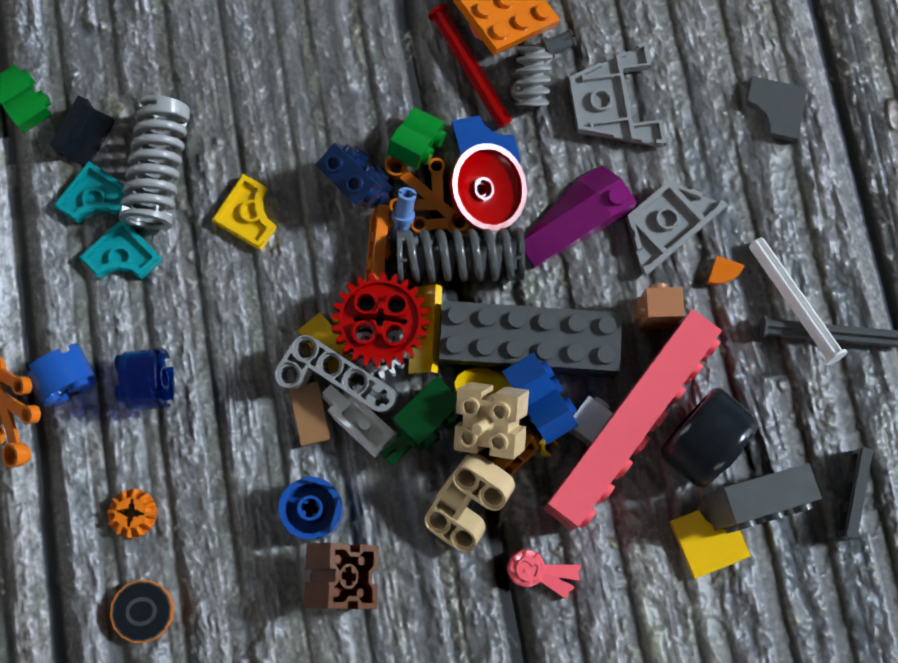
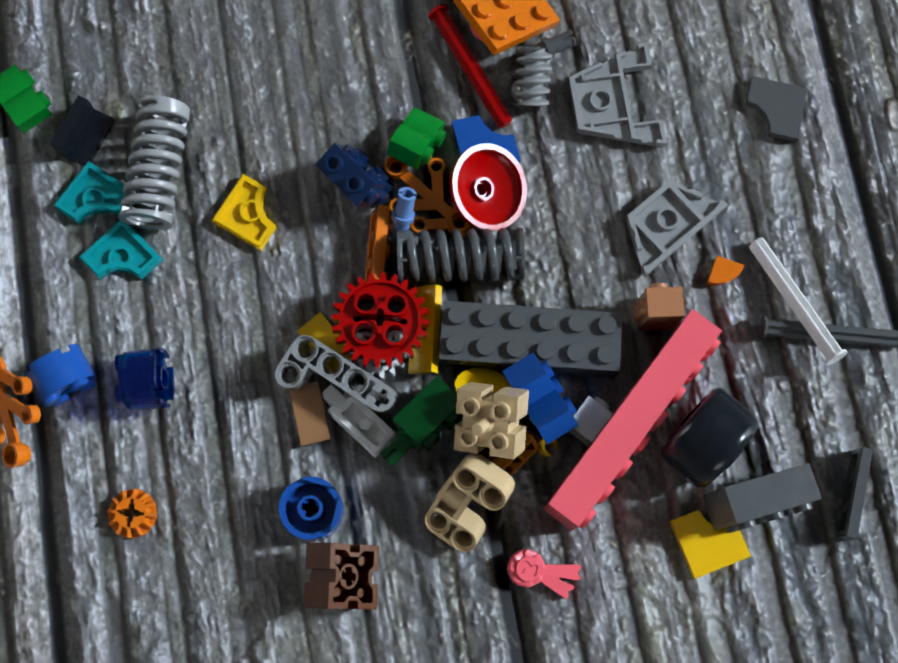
black tile [110,580,175,643] -> none
magenta wedge [524,165,637,268] -> none

